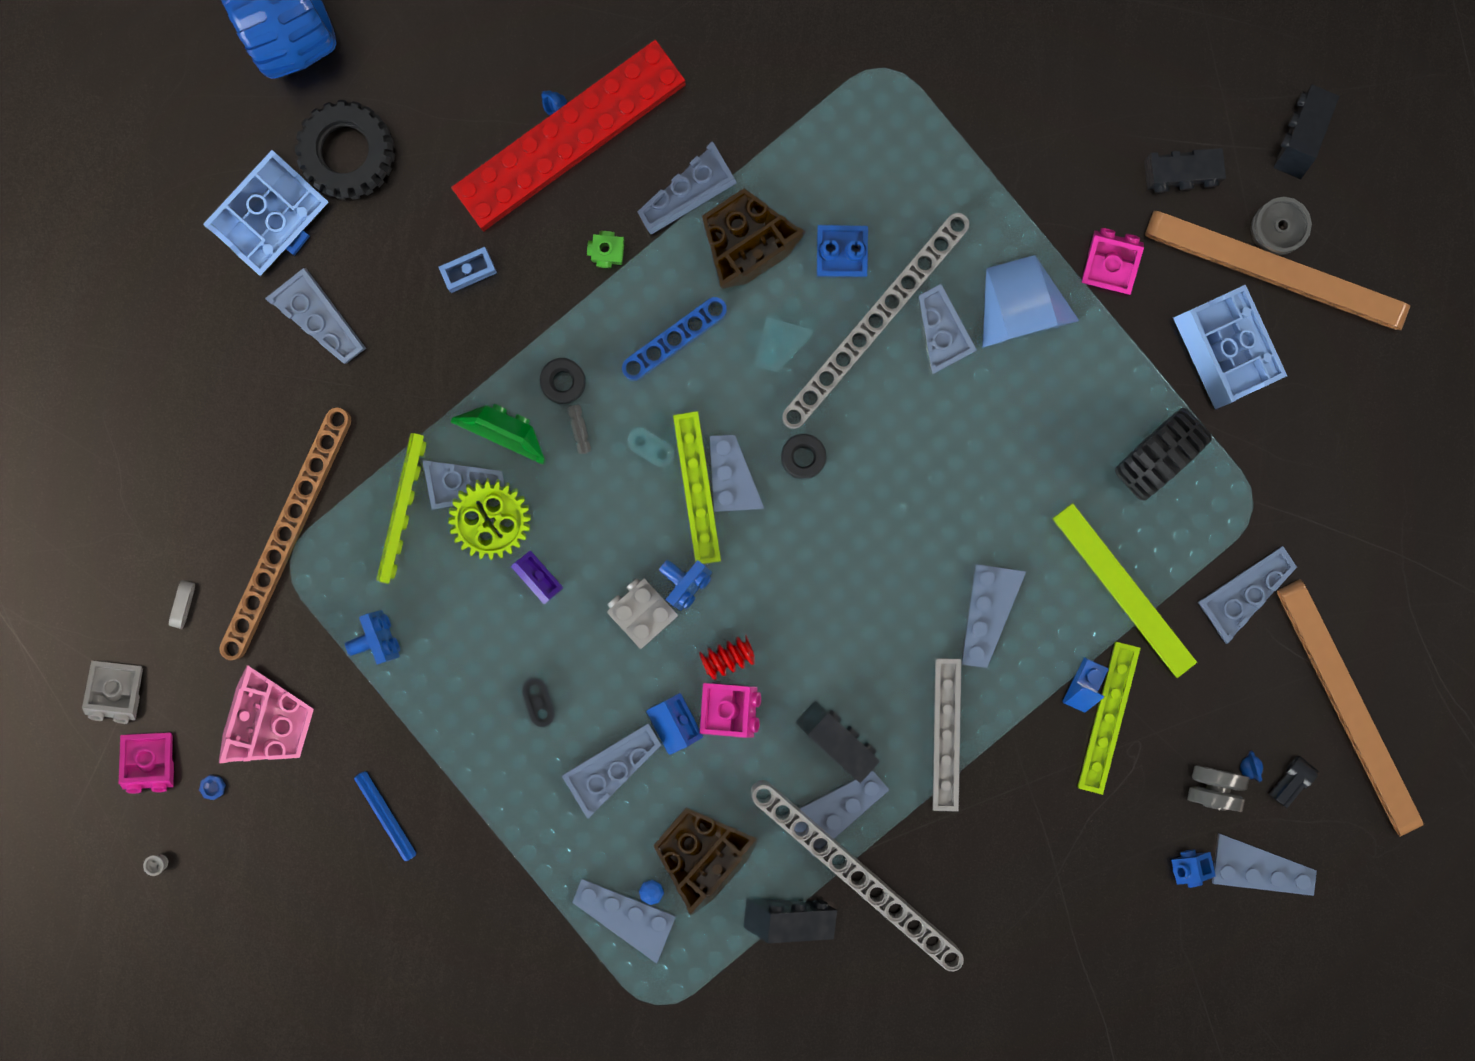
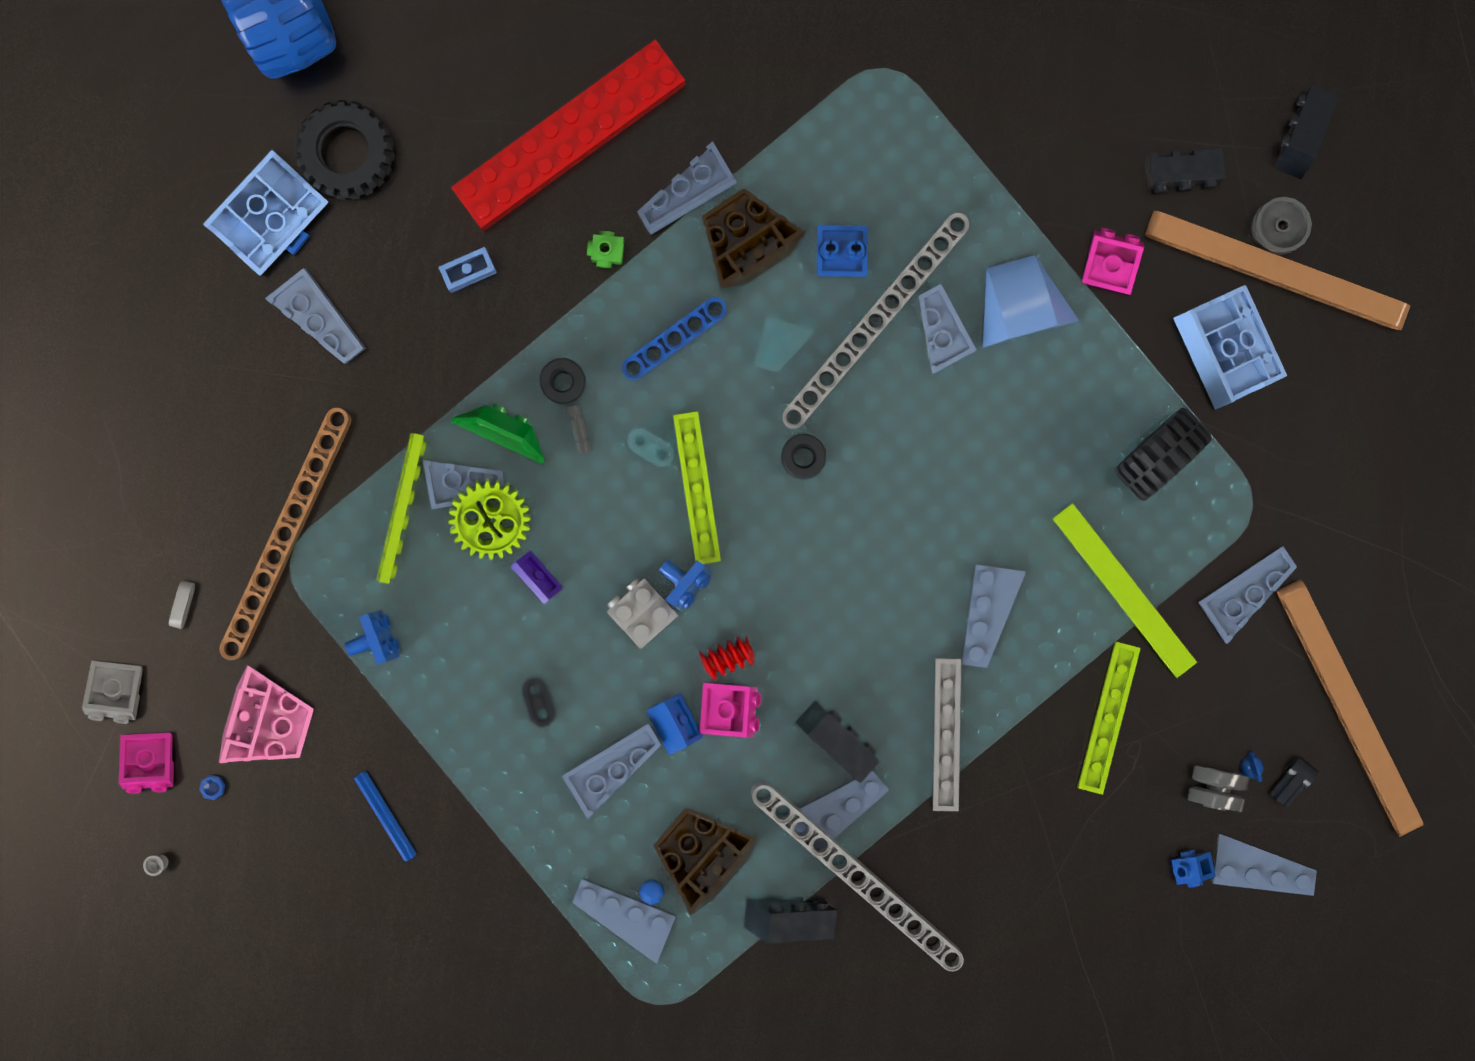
blue piece [541,91,568,115] -> none
sand blue wing [710,435,764,512] -> none
blue slope [1063,657,1109,712] -> none

